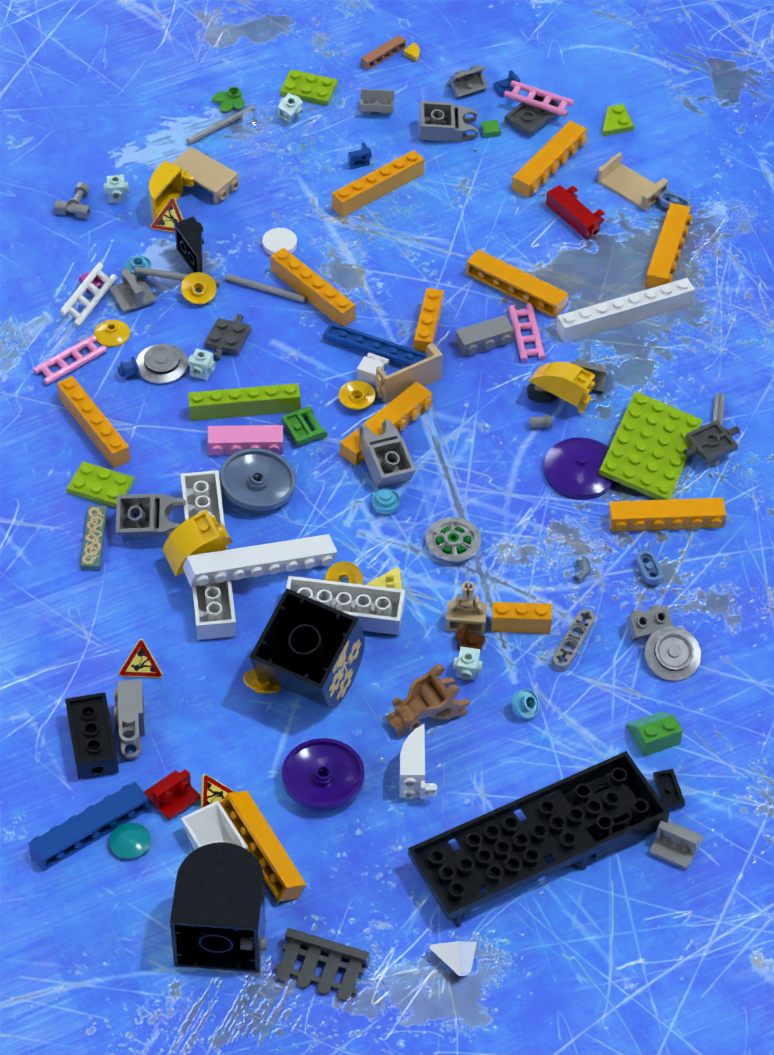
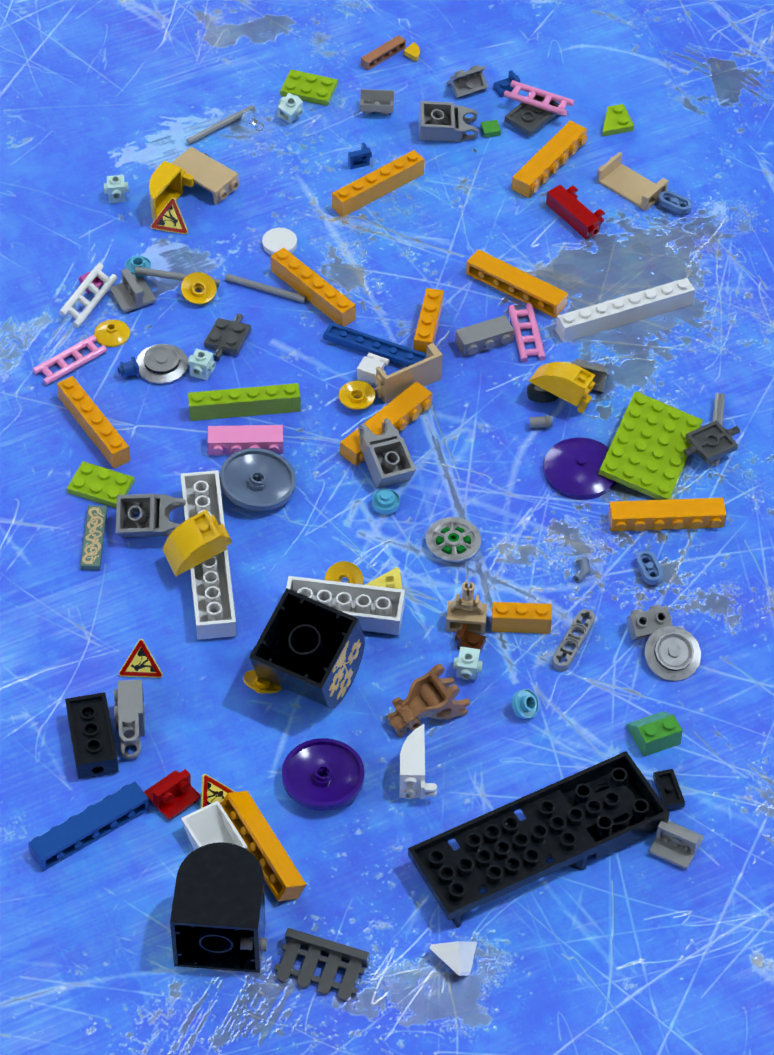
light grey bar [53,182,91,219] -> none
teal dish [109,823,151,860] -> none
black slope [174,216,204,273] -> none
white brick [183,534,337,587] -> none
bright green plate [212,87,245,112] -> none
bright green plate [282,407,328,446] -> none
light orange brick [645,202,693,288] -> none

